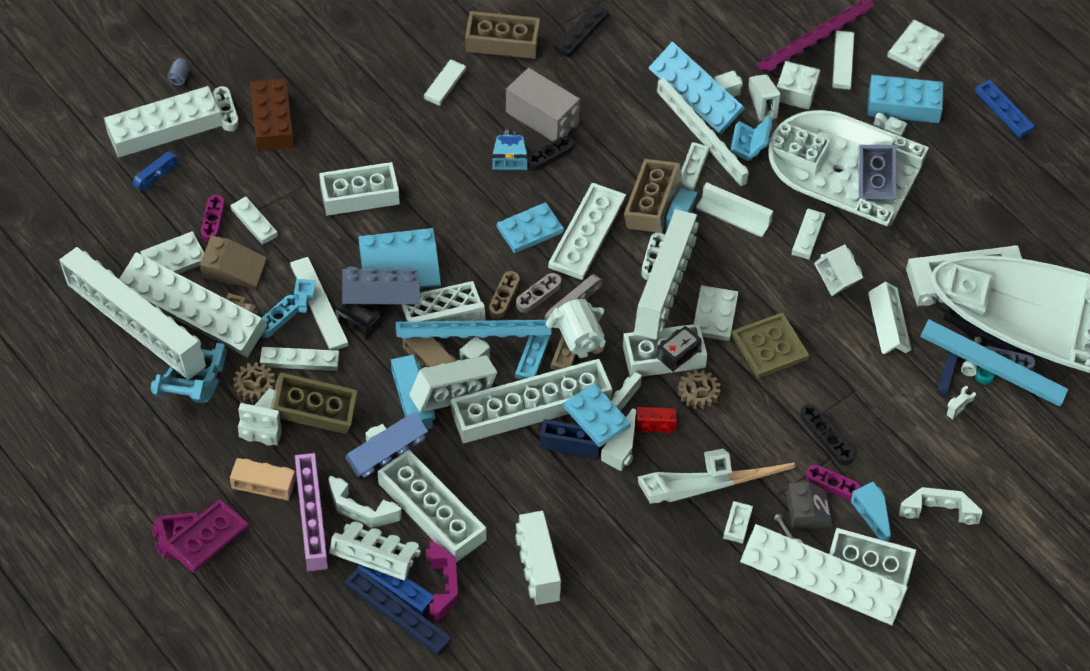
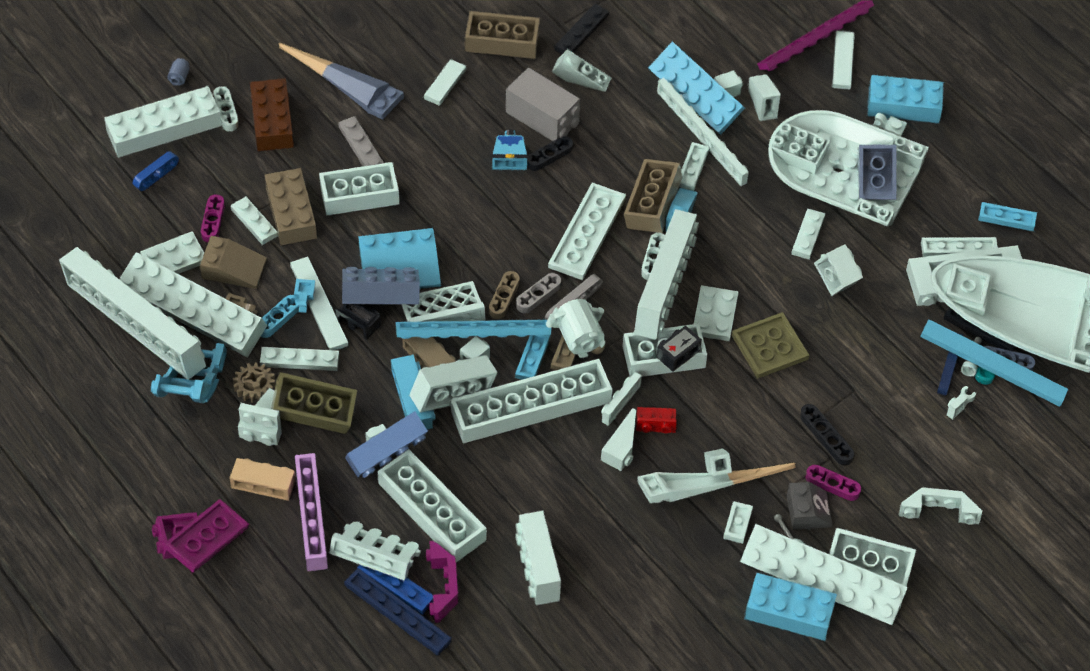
light aqua slope [329,476,402,528] -> none
medium azure plate [497,202,564,254] -> none
dark blue brick [539,419,600,458] -> none
medium azure plate [563,383,631,447] -> none
dark tan gear [678,370,720,410] -> none
light aqua panel [696,183,773,237] -> none
medium azure bracket [730,116,773,162] -> none
light aqua brick [777,61,820,109] -> none
medium azure slope [851,482,891,542] -> none
light aqua panel [868,281,912,354] -> none
light aqua plate [887,20,945,72] -> none
blue plate [975,80,1035,138] -> none
none -> dark tan brick [264,168,317,246]
none -> sand blue plate [279,43,404,119]
none -> light grey plate [338,116,384,167]
none -> light aqua slope [552,49,611,92]
none -> medium azure brick [745,573,837,641]
none -> light aqua plate [921,237,998,257]
none -> medium azure plate [978,202,1037,231]

